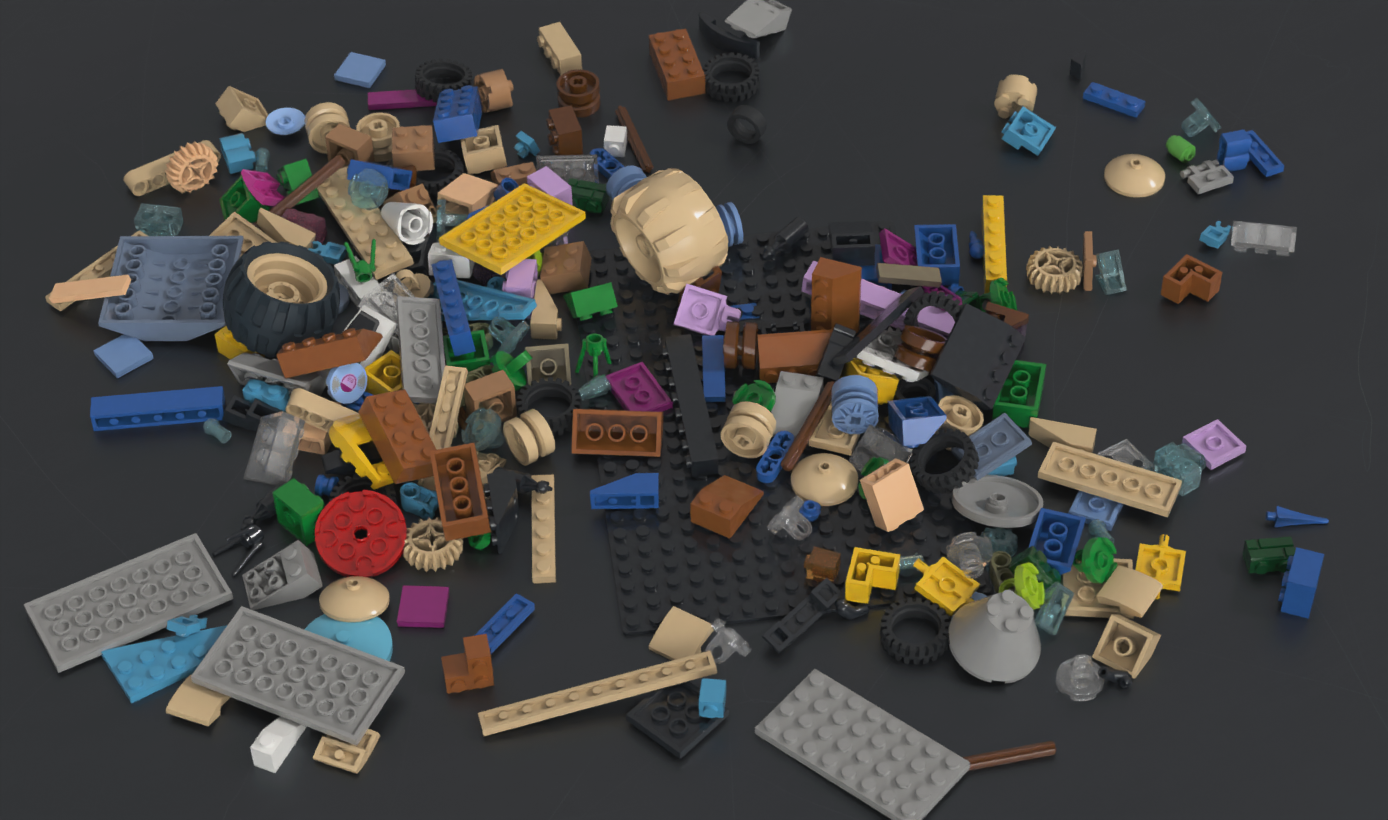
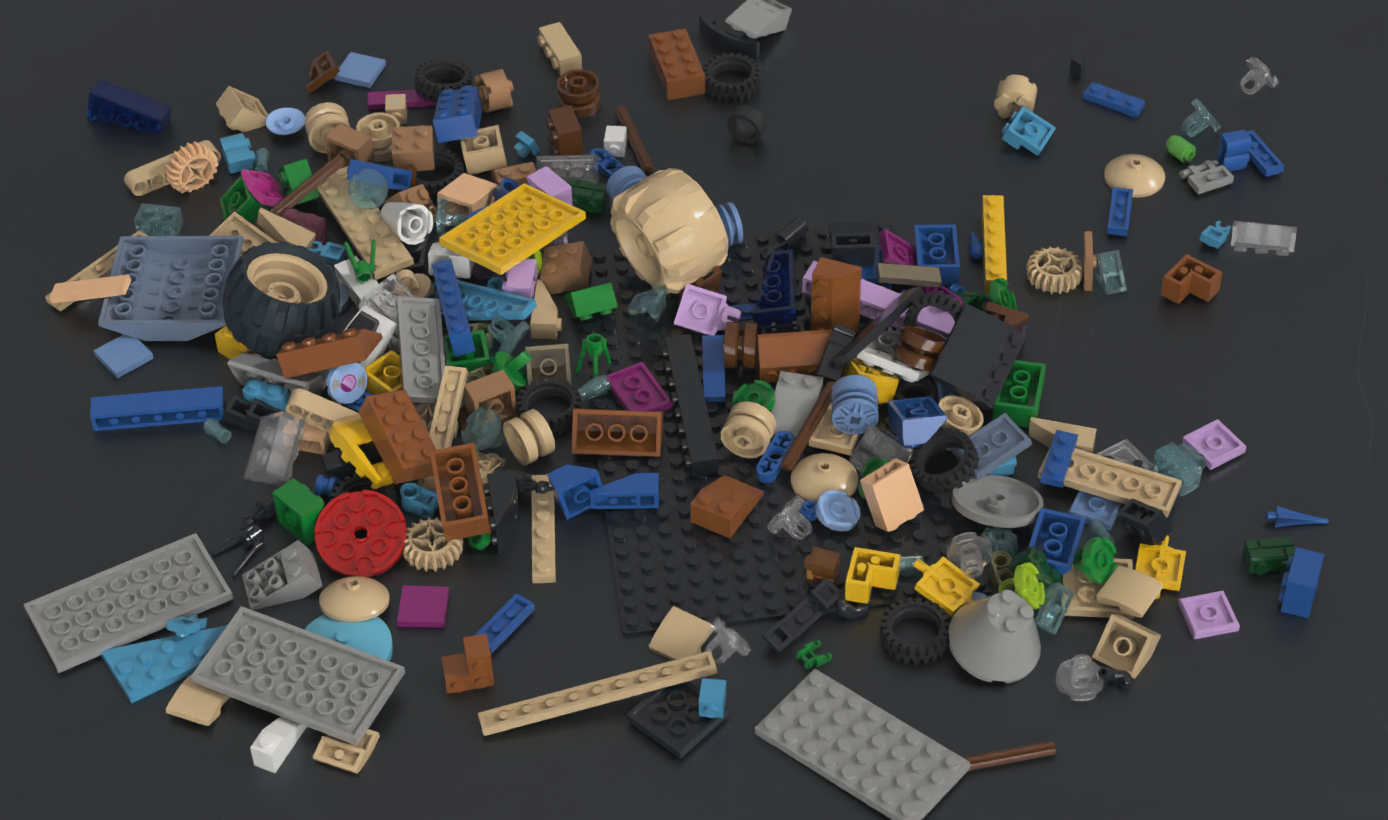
none -> clear blue wedge [87,78,171,134]
none -> reddish brown wing [306,50,340,93]
none -> tan brick [385,94,407,124]
none -> blue slope [547,465,603,520]
none -> clear light blue slope [627,286,667,322]
none -> clear blue wedge [752,250,798,331]
none -> green piece [796,639,832,669]
none -> light blue tile [815,490,860,532]
none -> blue plate [1040,430,1078,488]
none -> blue plate [1107,187,1133,236]
none -> black brick [1117,498,1173,545]
none -> lavender tile [1178,591,1240,639]
none -> clear tile [1240,56,1279,95]

